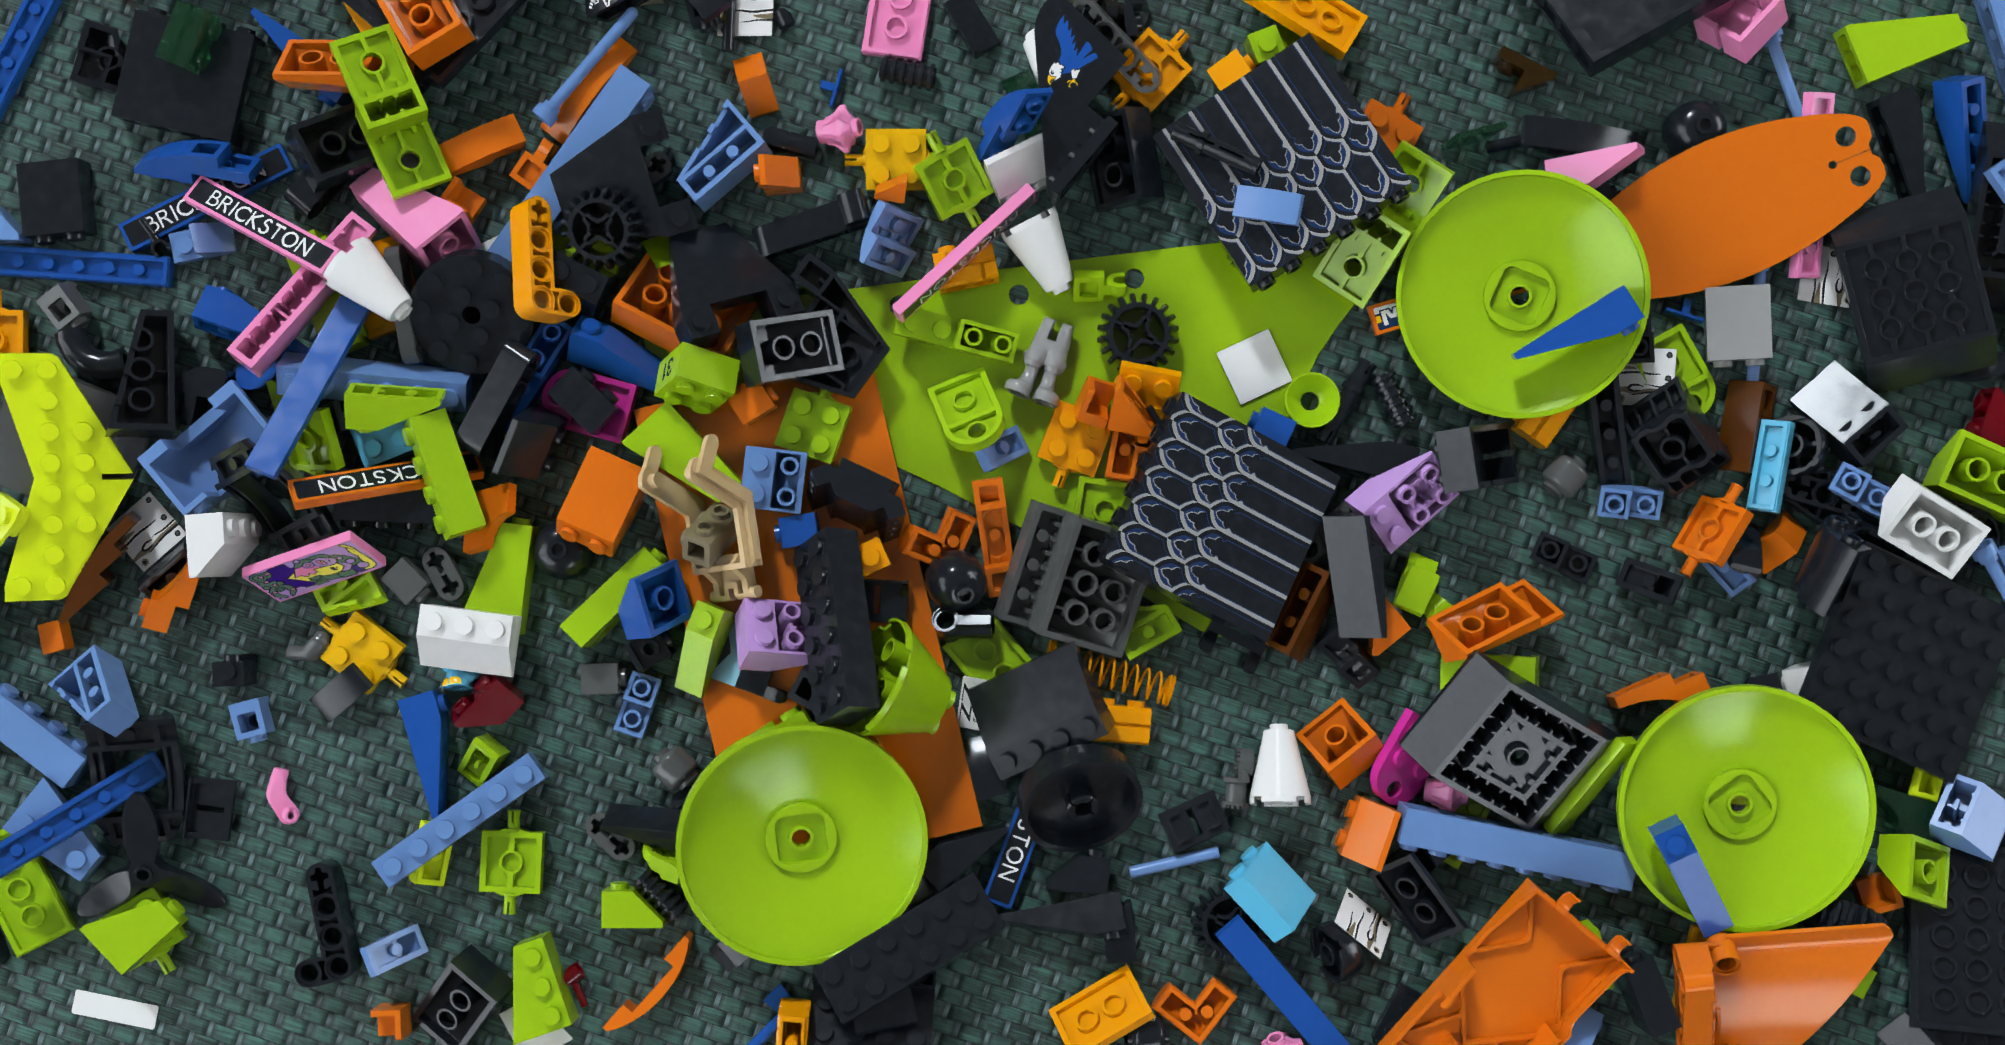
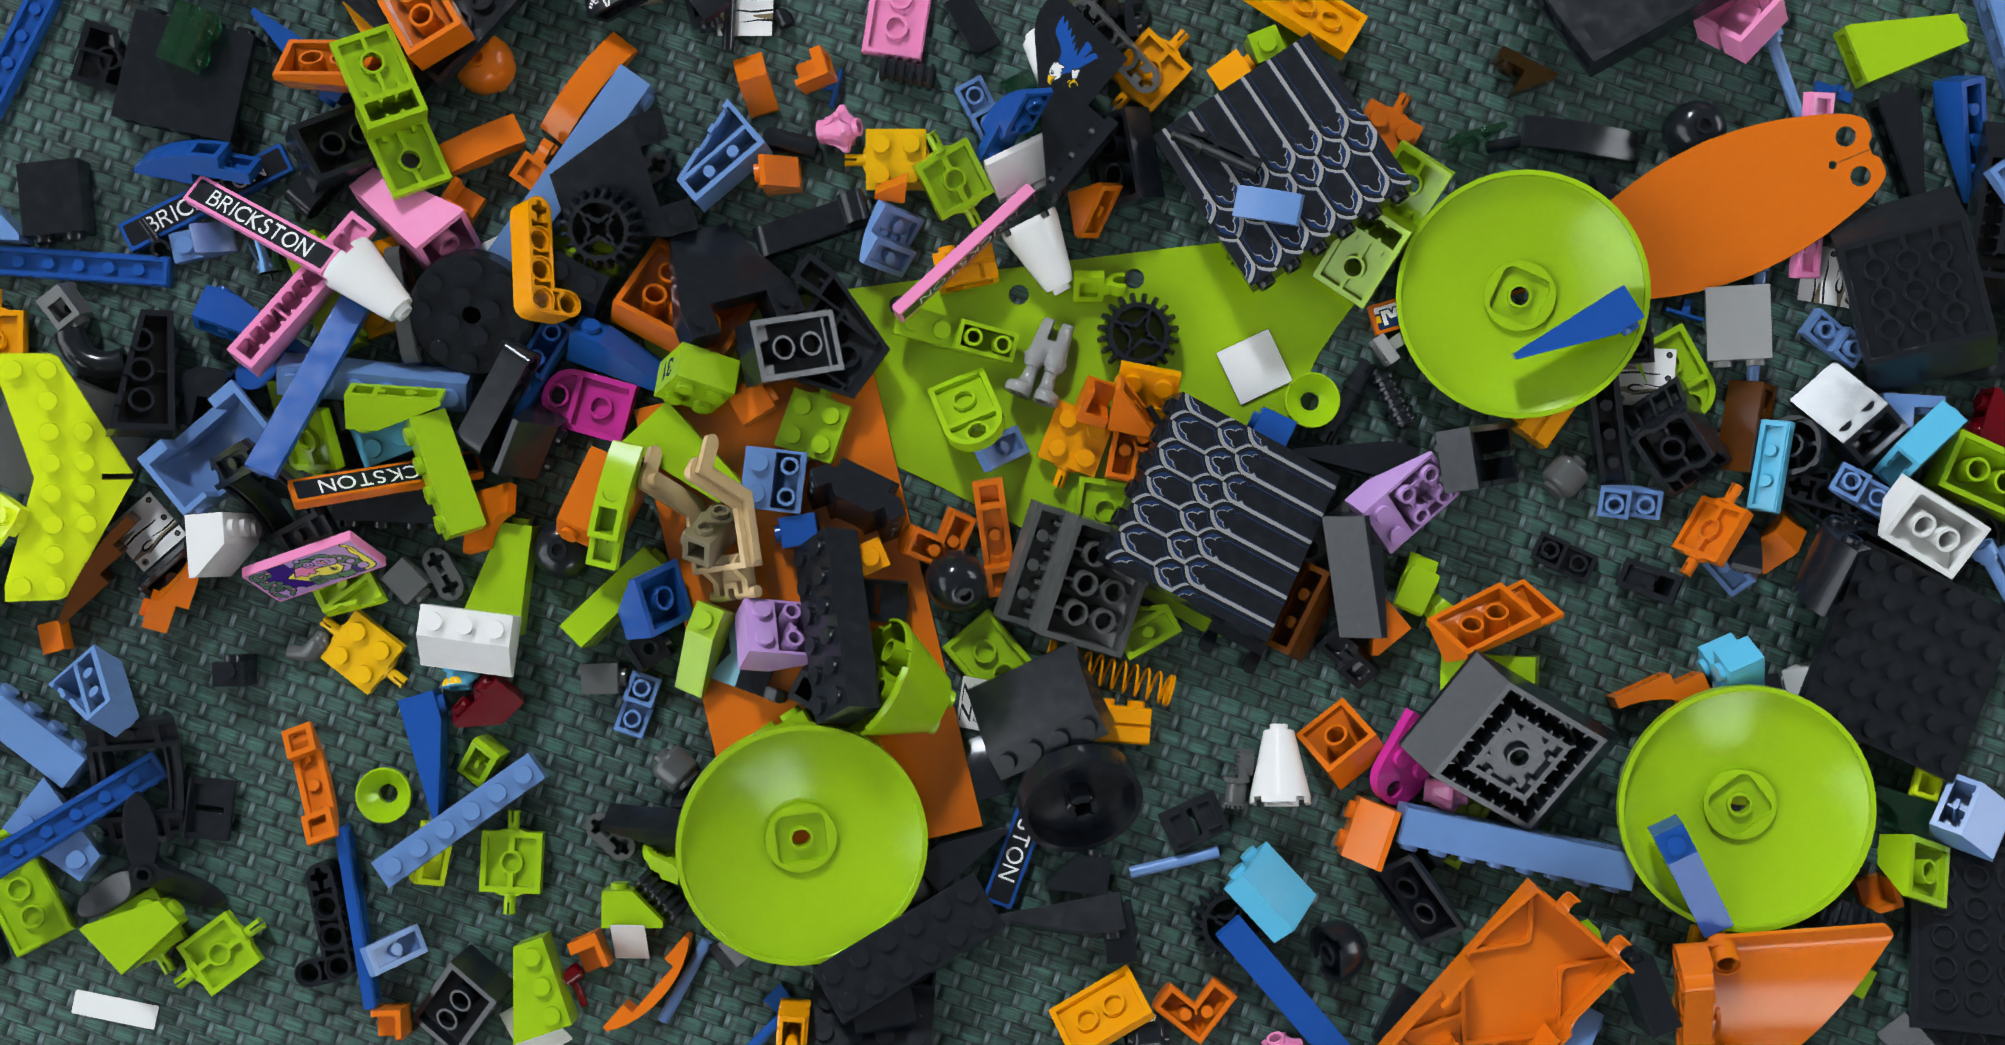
medium blue brick [228,695,275,744] -> none
bright pink arm [266,767,300,825] -> none
black slope [309,662,374,722] -> none
medium blue piece [532,7,638,128] -> none
black brick [548,366,622,436] -> none
lime sticker [641,236,670,269] -> none
black piece [931,607,995,643] -> none
white sticker [1334,888,1392,959] -> none
lime tile [1543,736,1637,834] -> none
bright pink slope [1544,142,1645,189] -> none
none -> lime plate [173,909,267,997]
none -> flat silver piece [245,240,283,282]
none -> orange slope [281,721,339,847]
none -> blue tile [335,823,382,1010]
none -> lime piece [355,767,413,823]
none -> orange cylinder [456,36,517,96]
none -> orange panel [567,927,615,973]
none -> lime slope [585,440,644,571]
none -> white sticker [610,925,650,959]
none -> medium blue bar [658,937,712,1024]
none -> orange panel [794,45,838,95]
none -> medium blue slope [953,75,996,141]
none -> orange slope [1068,182,1123,238]
none -> light grey tile [1368,332,1405,367]
none -> medium azure brick [1696,633,1765,688]
none -> medium blue slope [1797,308,1862,369]
none -> blue piece [1812,80,1853,104]
none -> medium azure brick [1872,400,1968,487]
none -> medium blue slope [1878,393,1946,432]

